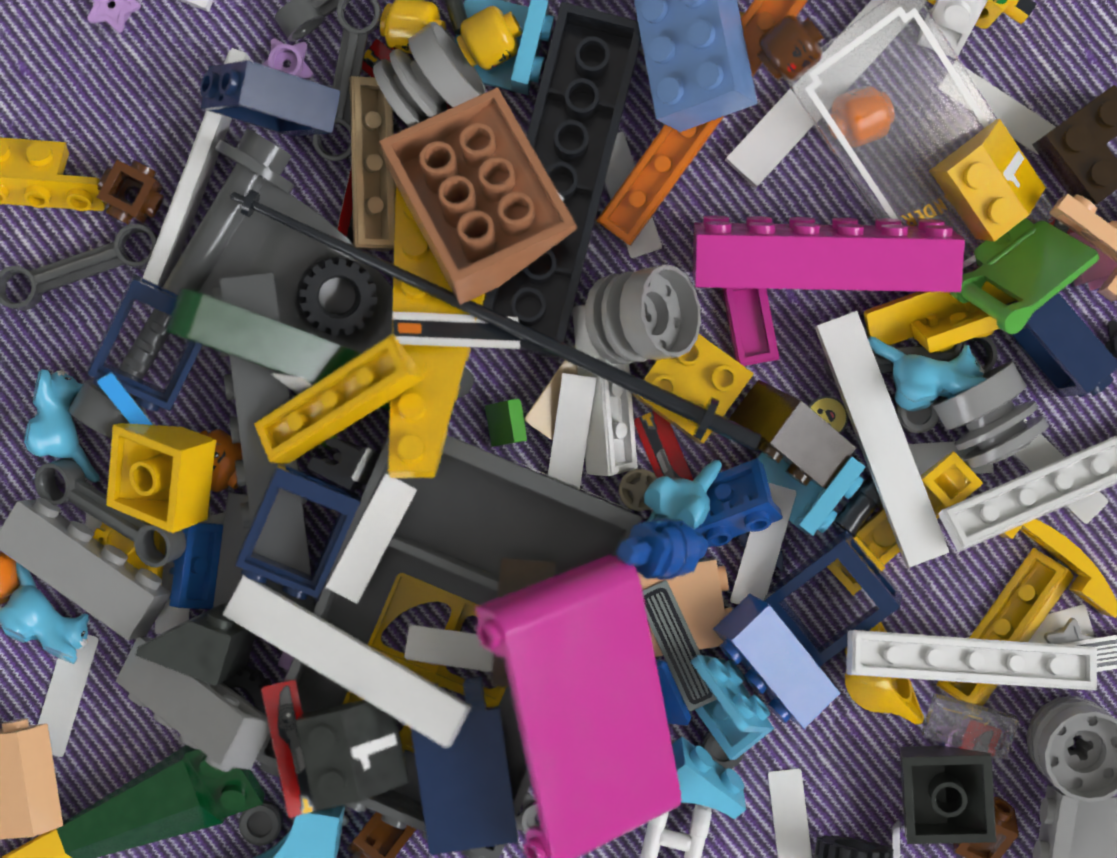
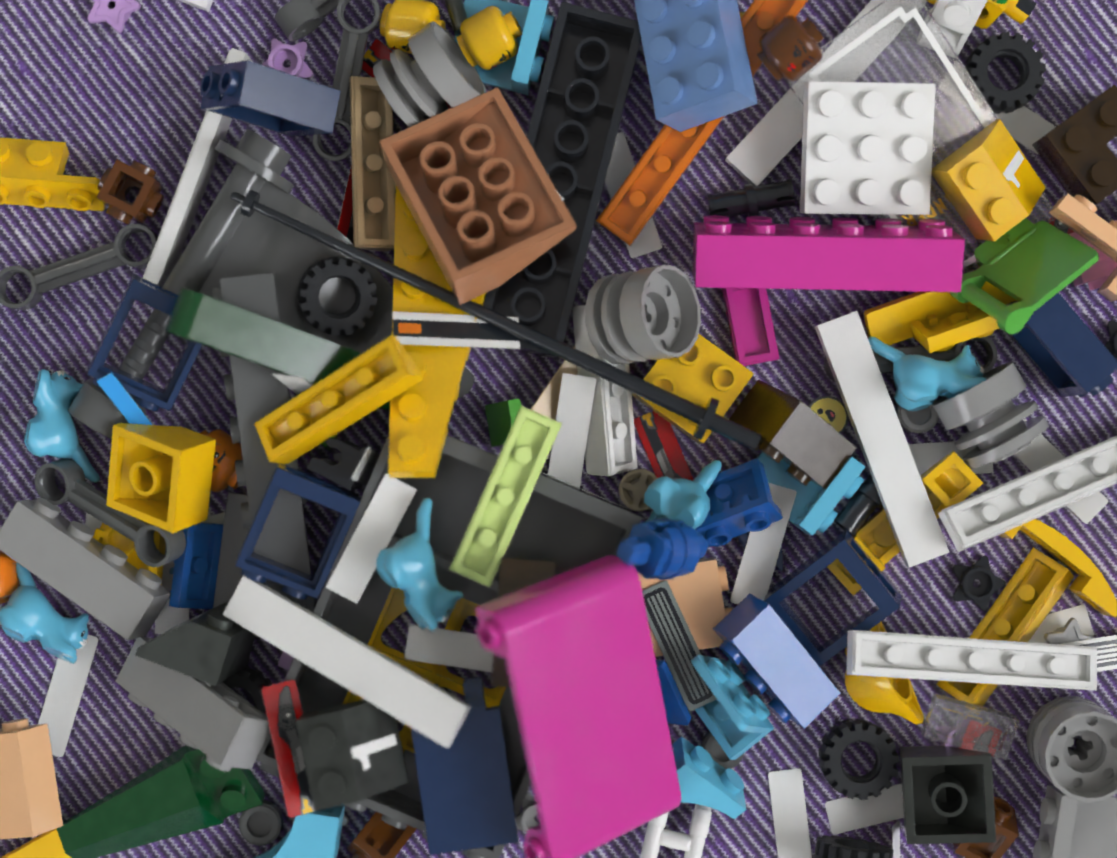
none -> medium azure animal [376,498,463,631]
none -> yellowish green tile [449,406,562,588]
none -> black pin [707,178,796,217]
none -> white plate [800,81,936,215]
none -> black tyre [818,719,900,800]
none -> white sticker [825,783,904,835]
none -> black plate [953,556,1006,611]
none -> black tyre [963,32,1046,114]

